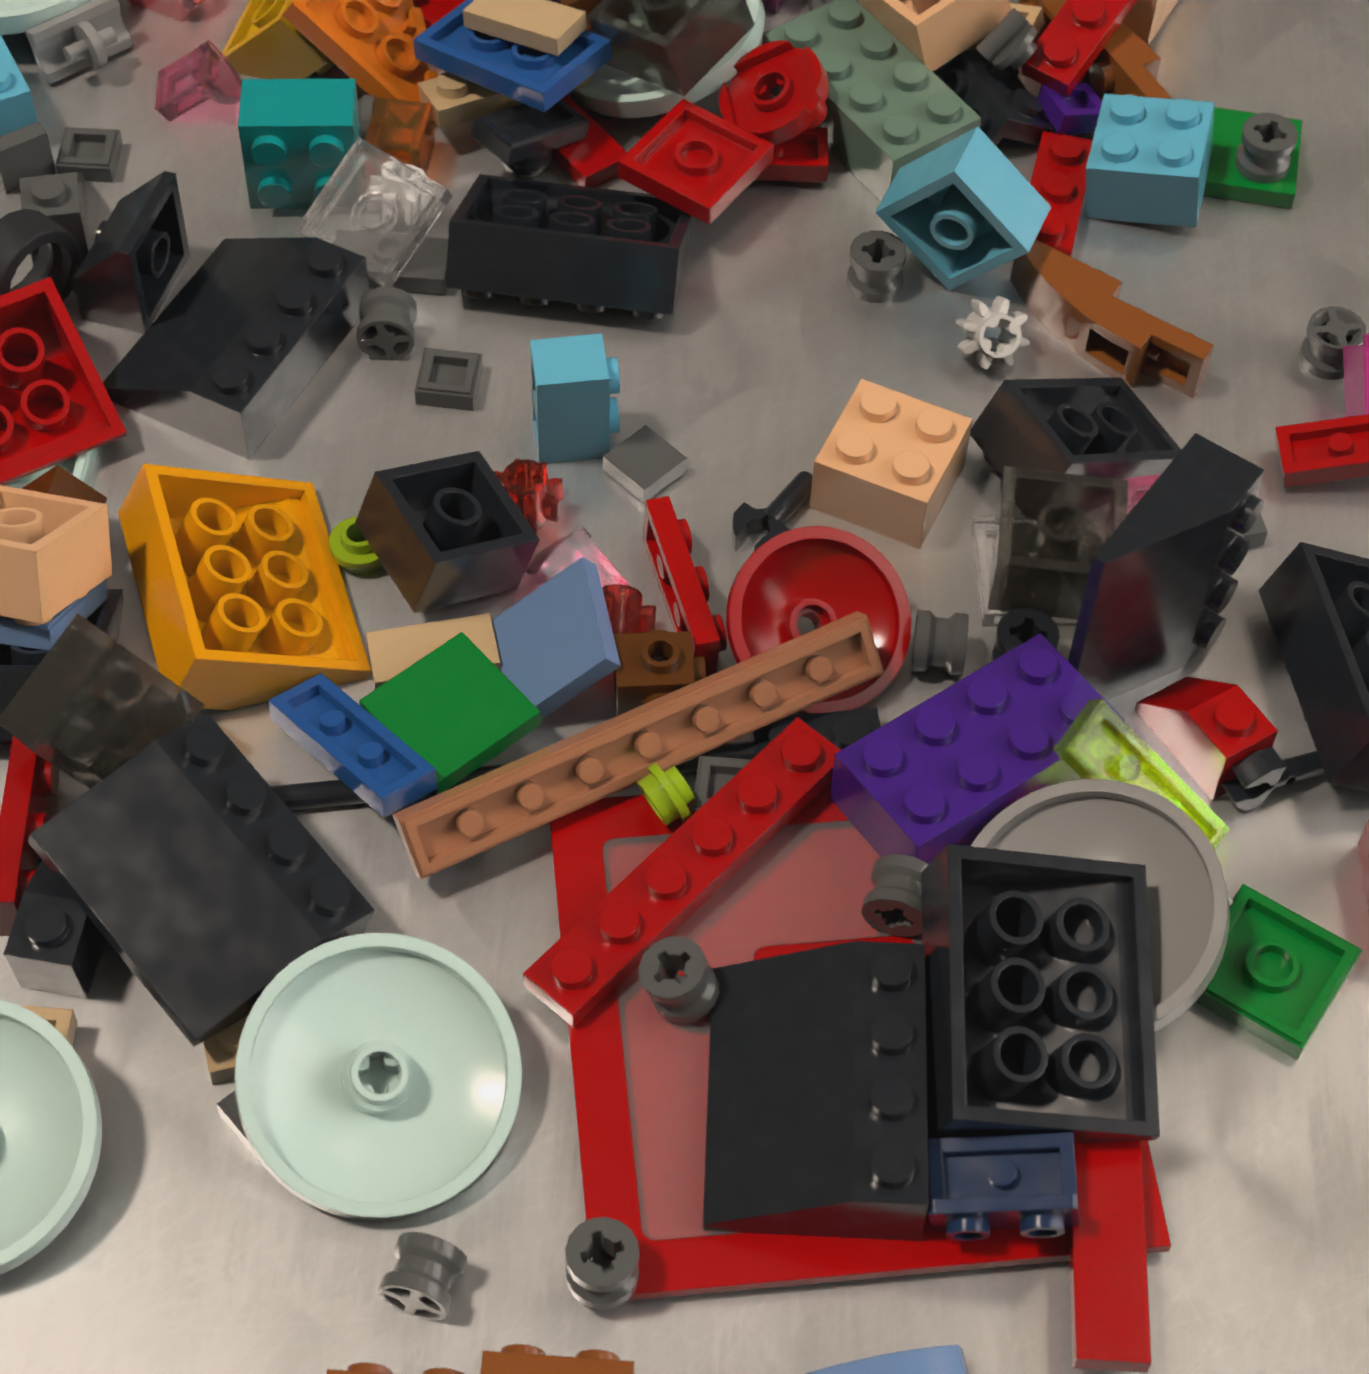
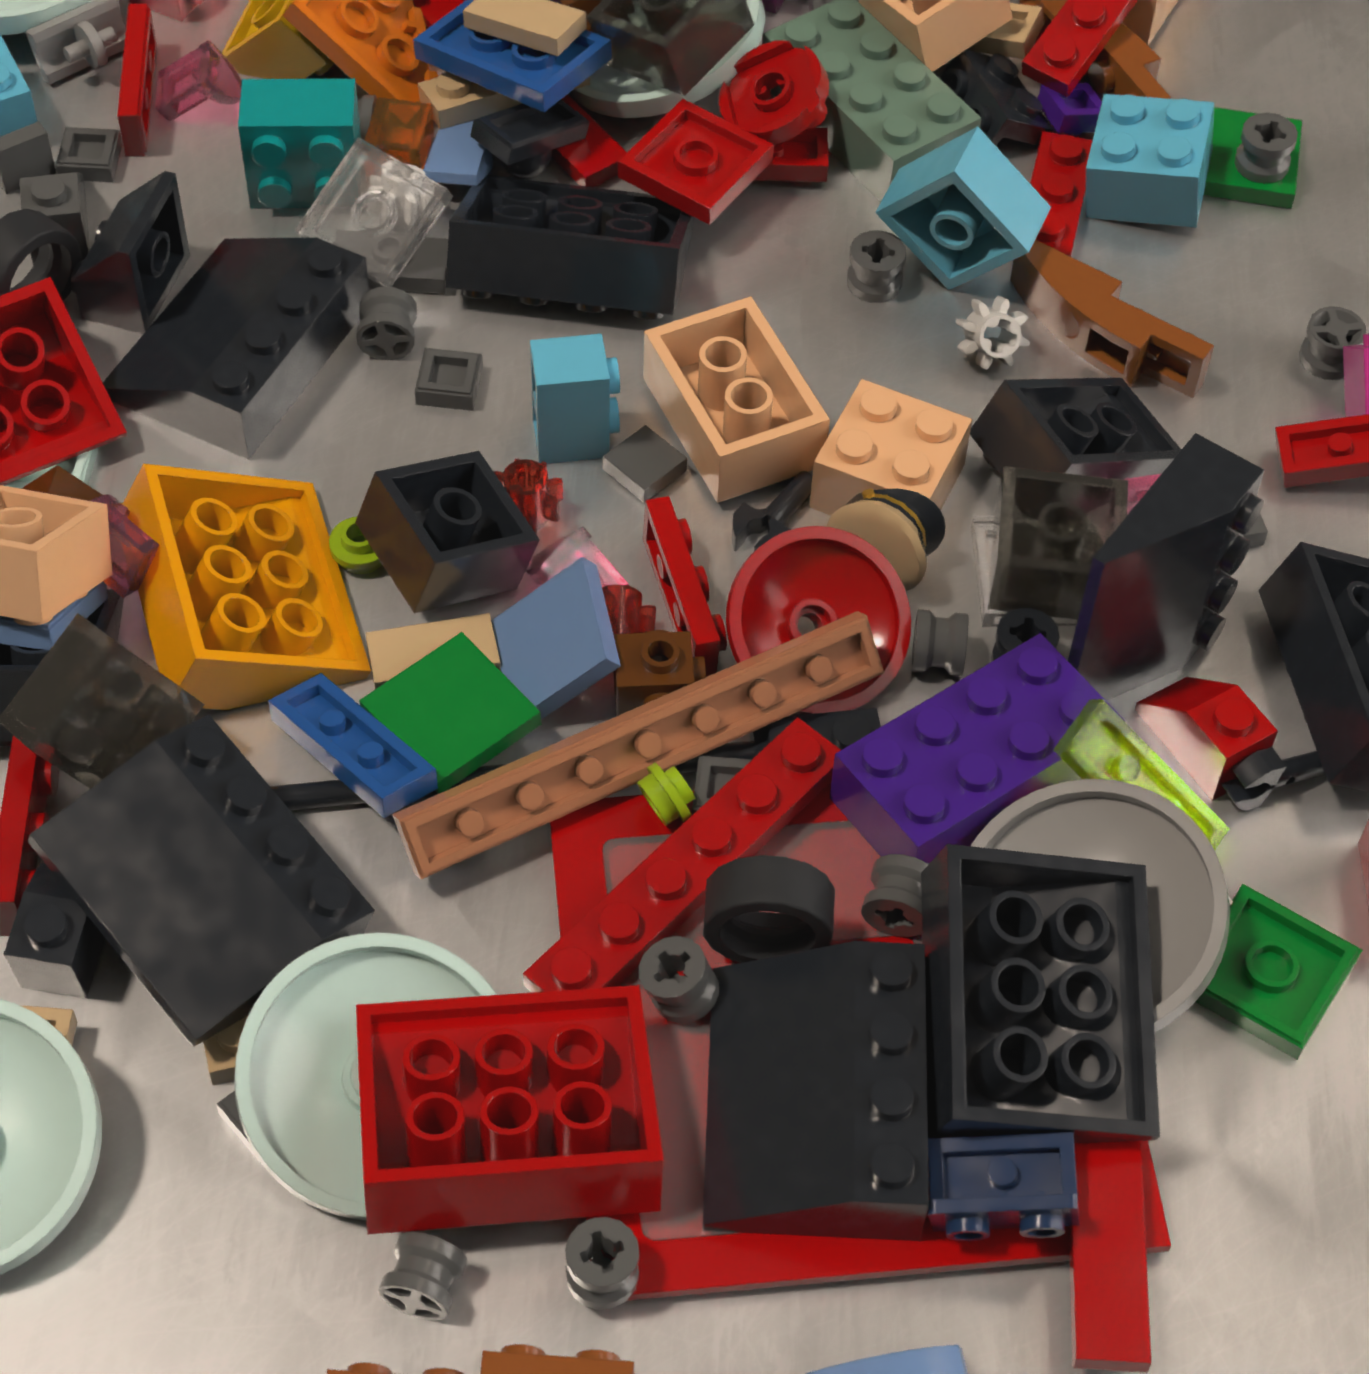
dark grey plate [976,7,1037,71] -> none
none -> clear pink tile [91,494,159,598]
none -> red tile [117,3,157,157]
none -> red slope [356,985,664,1235]
none -> medium blue slope [423,120,493,186]
none -> light nougat brick [643,296,830,503]
none -> black tyre [703,855,835,963]
none -> tan piece [826,488,946,591]

